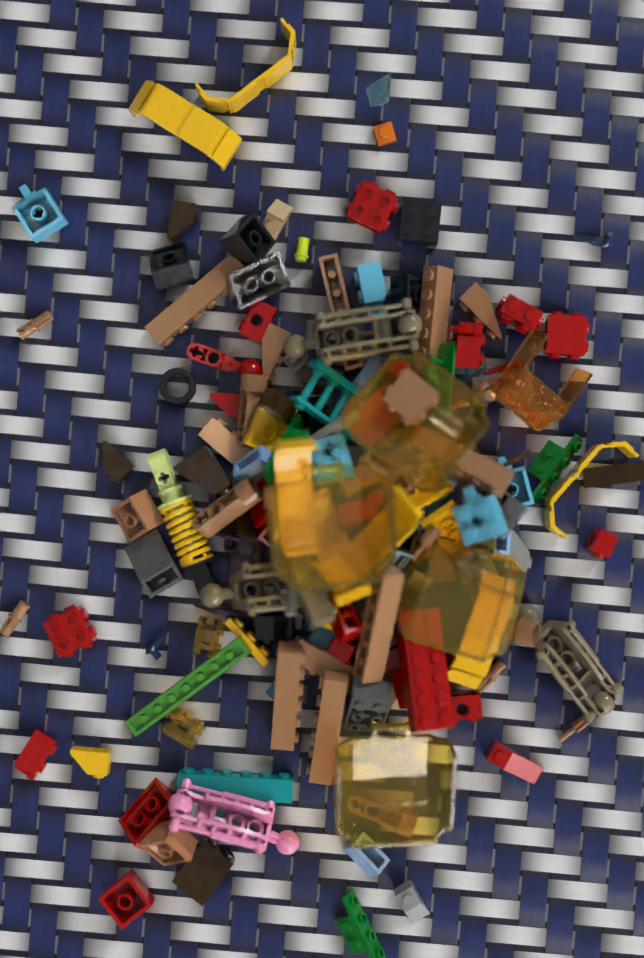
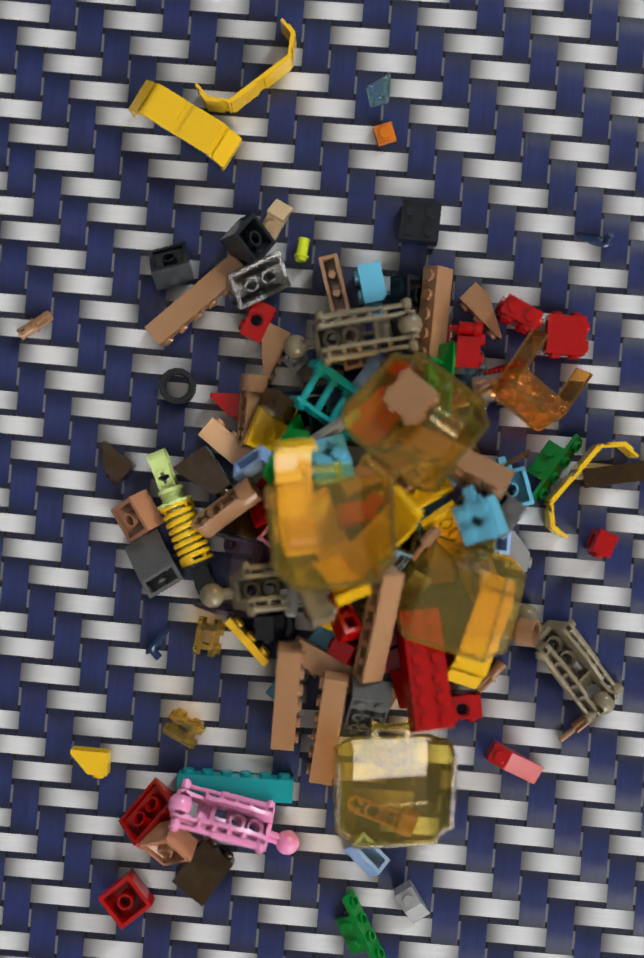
medium nougat axle [0,600,30,637] -> none
medium azure hinge [12,184,69,243] -> none
red hinge [14,729,58,781] -> none
red brick [43,604,97,658] -> none
bright green tile [124,636,252,737] -> none
dark brown slope [167,200,200,242] -> none
red beam [187,343,263,379] -> none
dark blue bar [297,607,309,637] -> none
red brick [345,180,399,236] -> none

